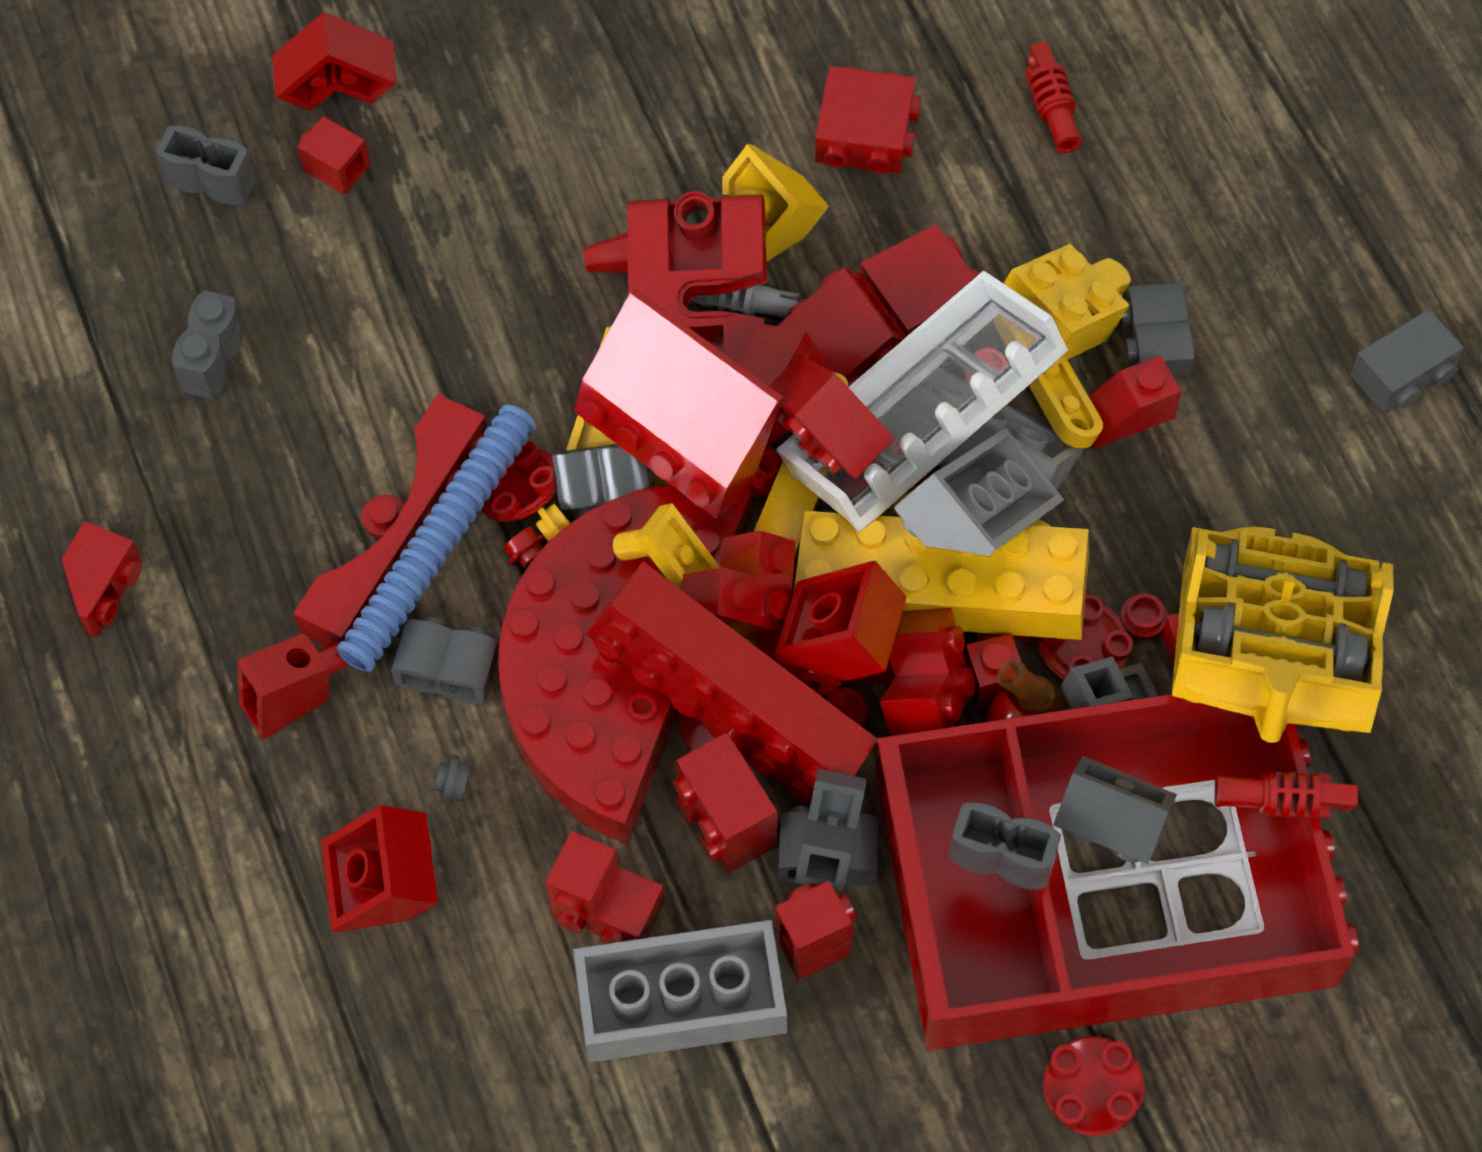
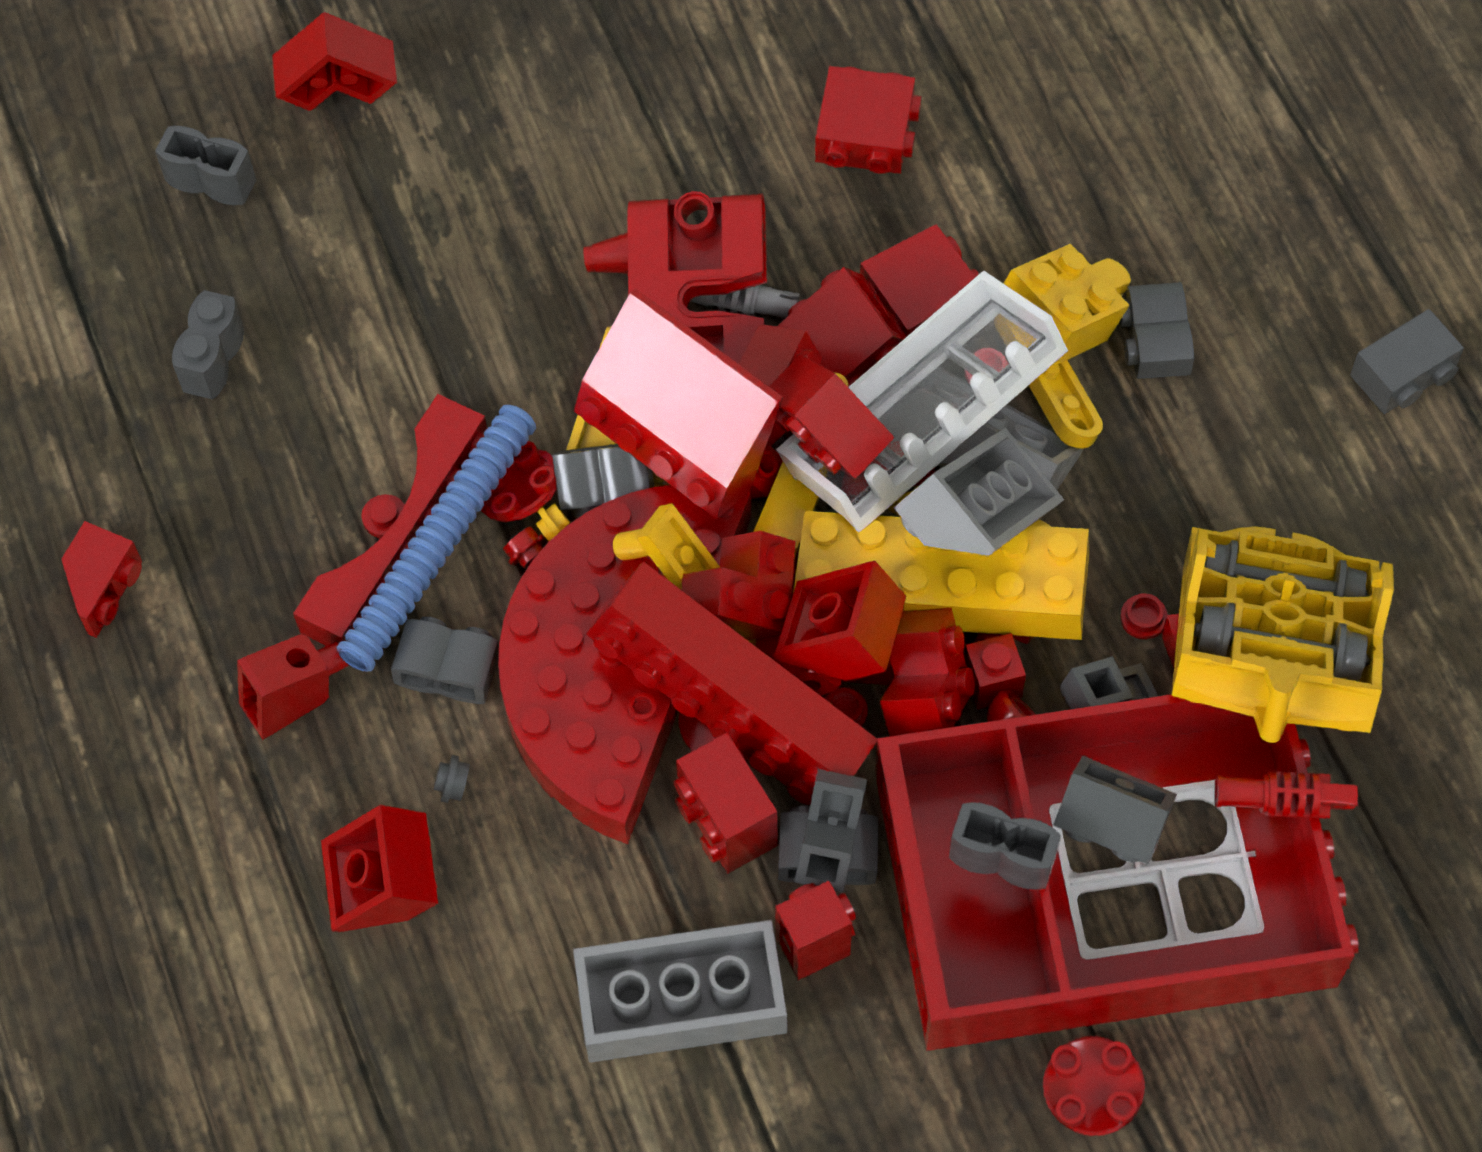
red brick [297,116,371,195] -> none
red brick [545,831,665,944] -> none
yellow slope [722,144,829,261] -> none
clear orange pin [997,659,1070,714] -> none
red hinge [1025,42,1082,153] -> none
red dish [1038,594,1133,680] -> none
red slope [1089,355,1181,450] -> none

